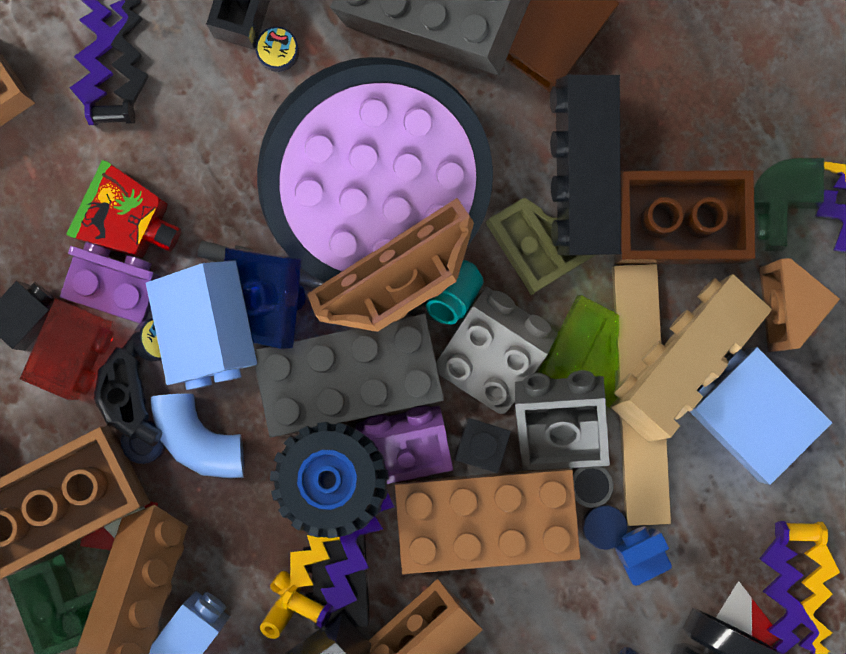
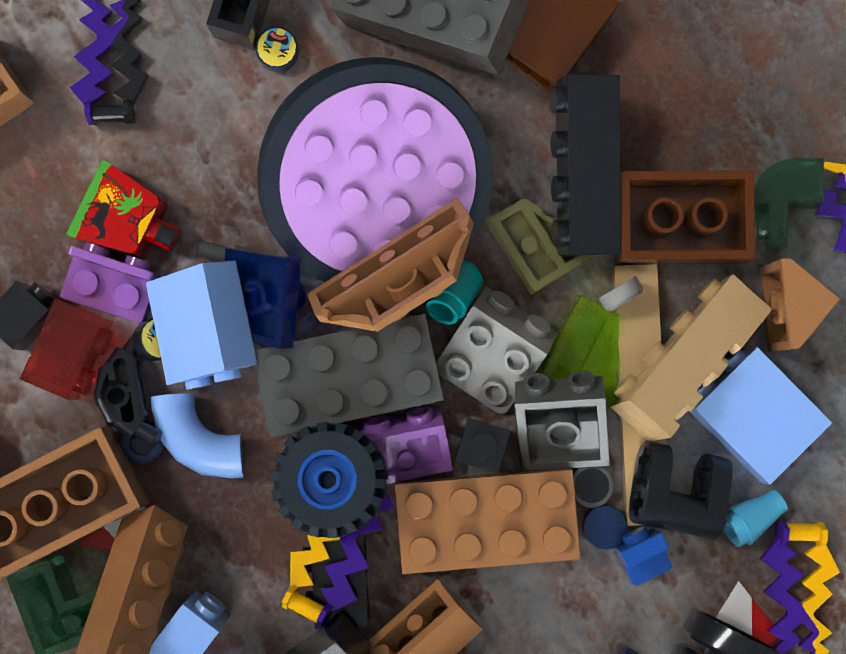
yellow arm [260,571,301,639] -> none
none -> light grey tile [598,276,644,312]
none -> black connector [629,440,733,540]
none -> medium azure cone [723,489,788,547]

